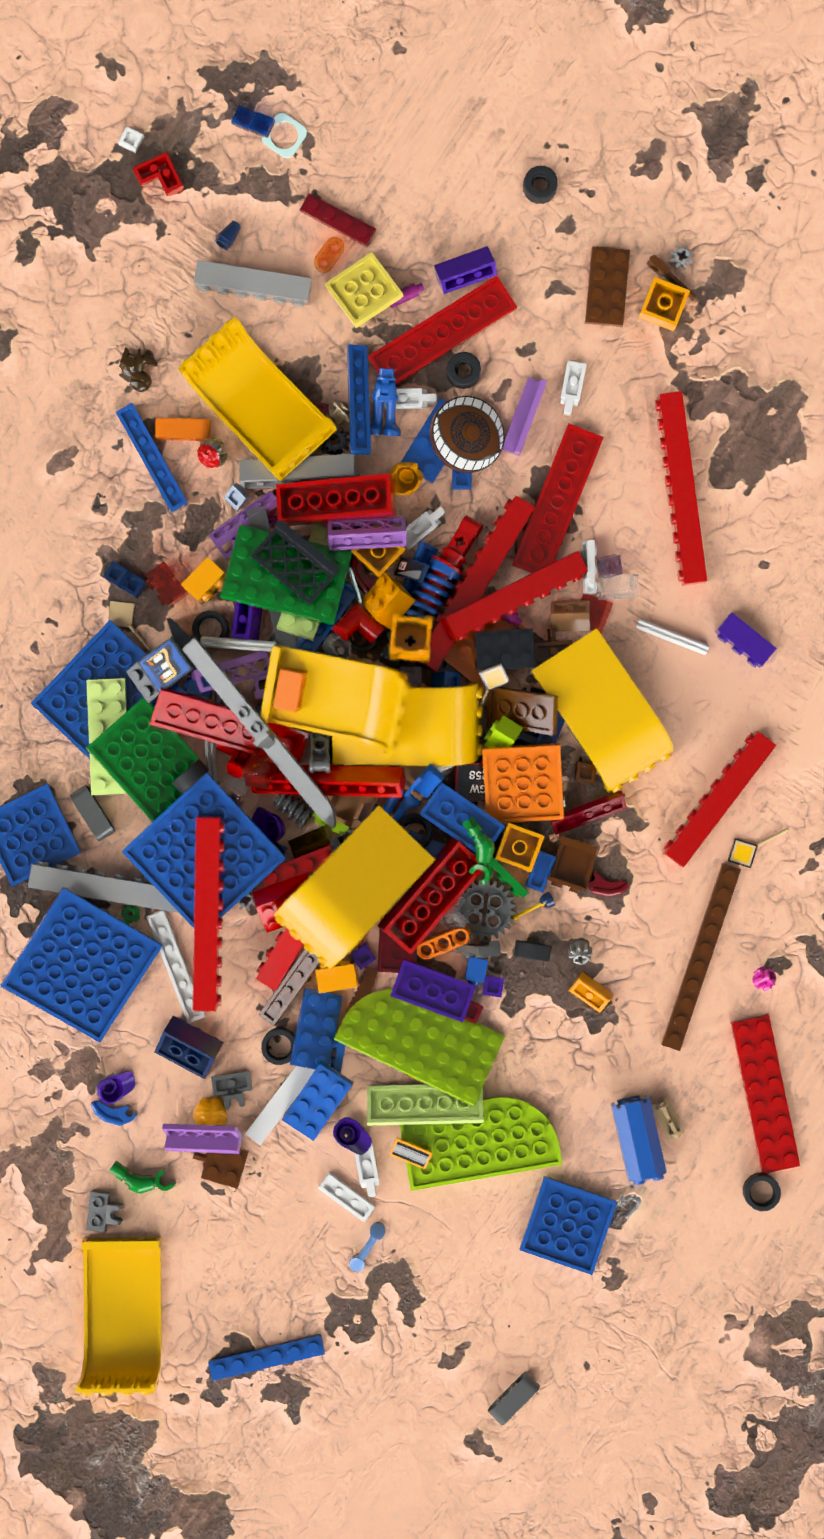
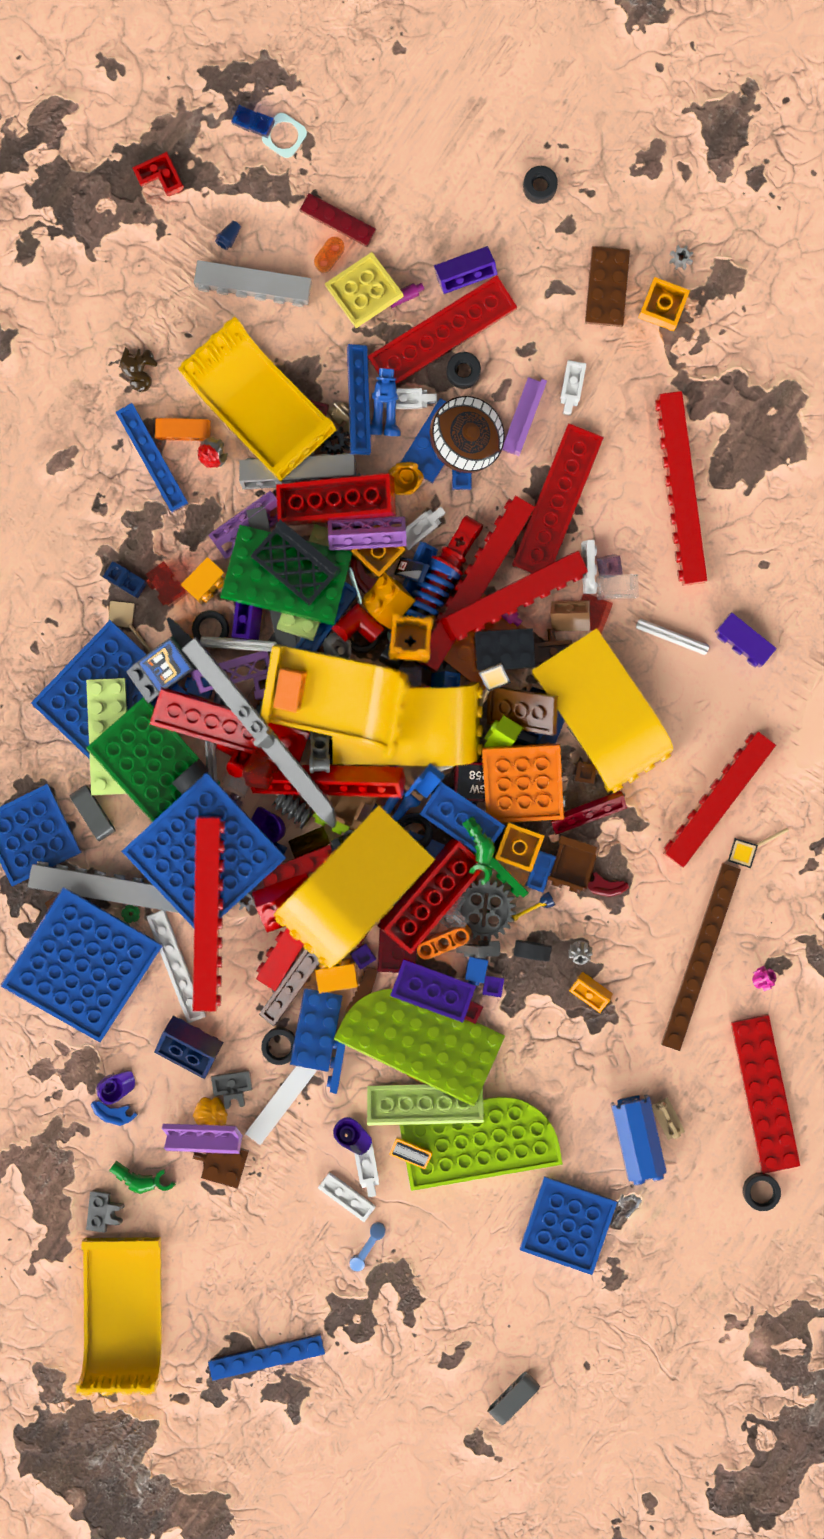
white tile [118,126,144,153] -> none
plate [224,483,250,511] -> none
blue plate [282,1061,354,1141] -> none
reddish brown piece [647,255,697,301] -> none

